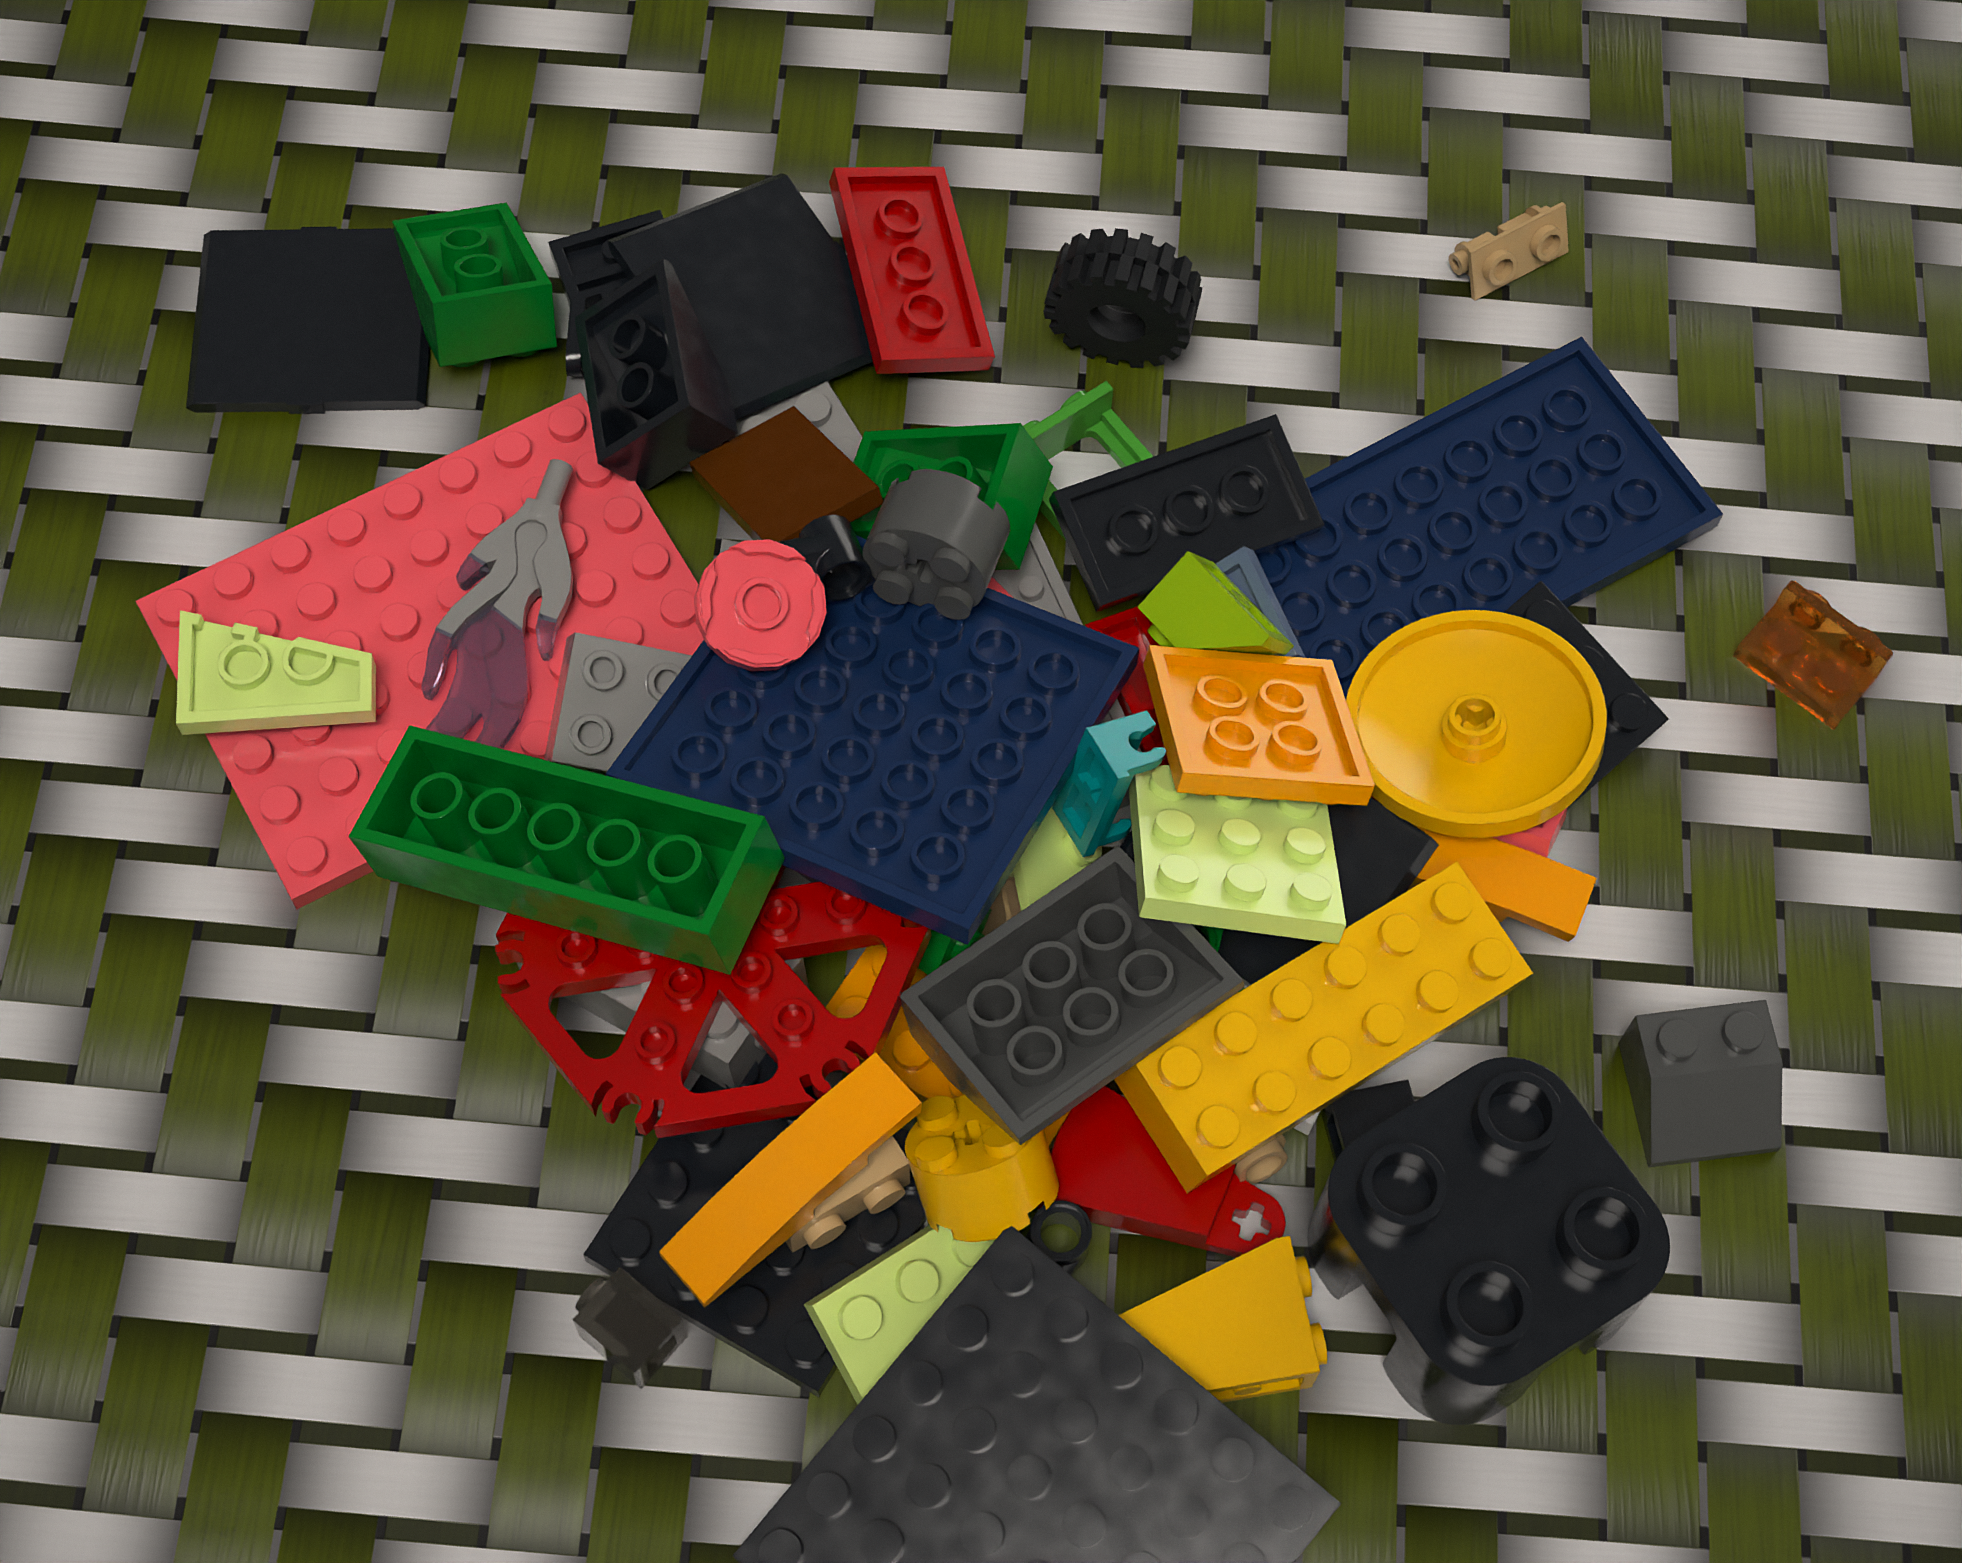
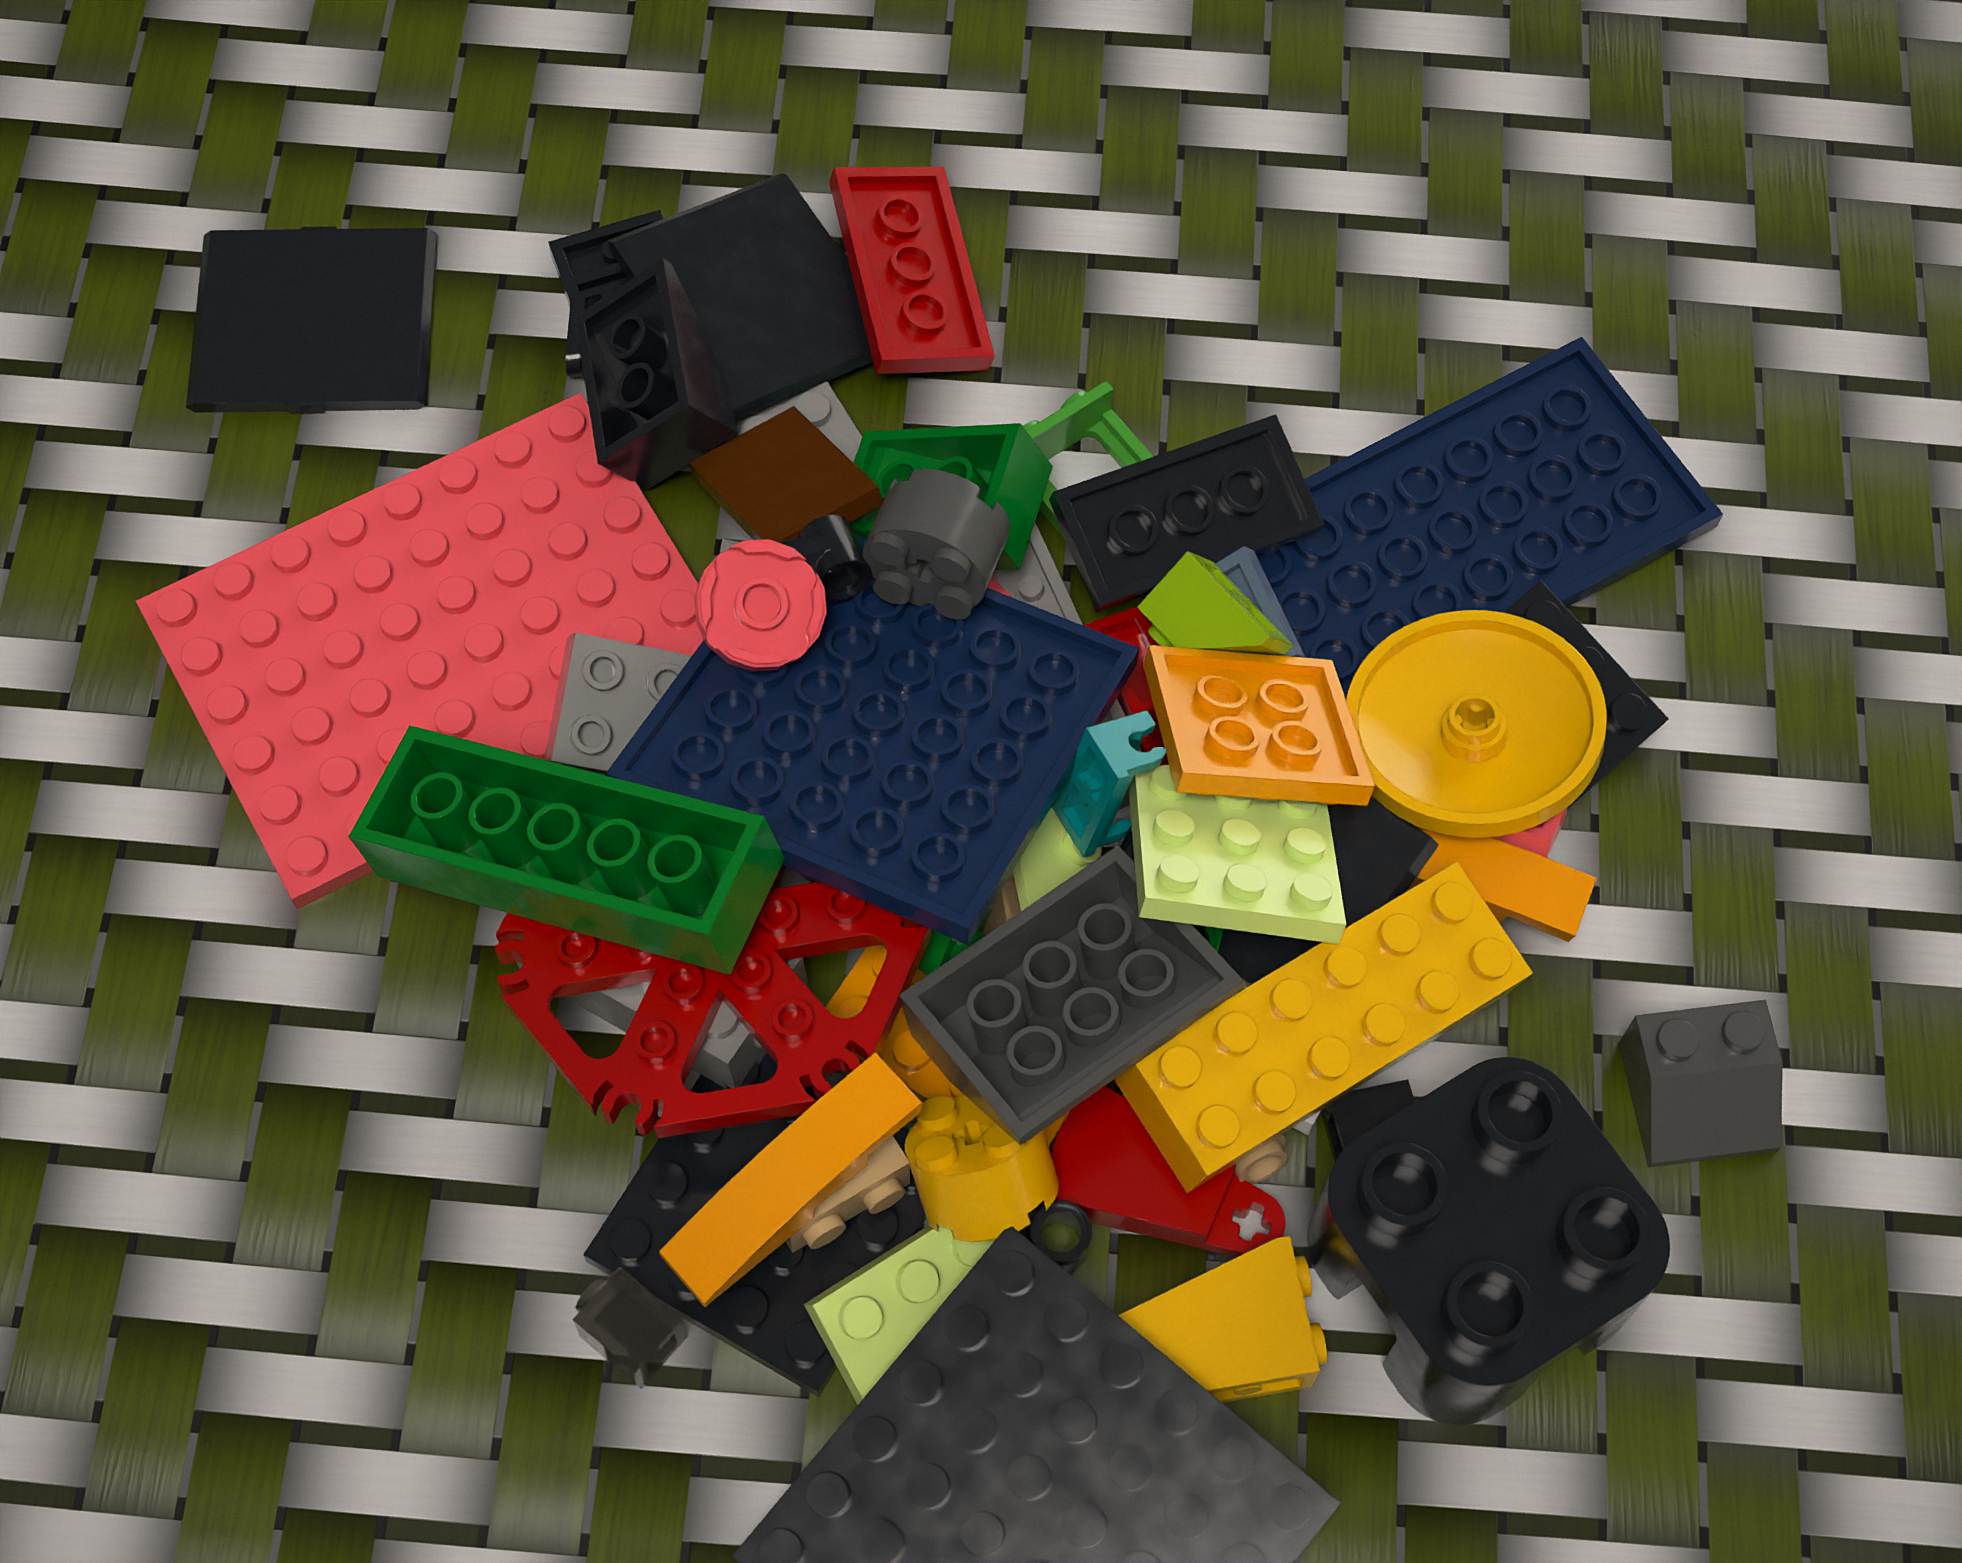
yellowish green wing [176,610,376,735] -> none
green slope [392,202,557,367] -> none
piece [421,459,573,749] -> none
black tyre [1043,228,1203,368] -> none
tan hinge [1449,202,1569,301] -> none
clear orange bracket [1733,580,1893,730] -> none

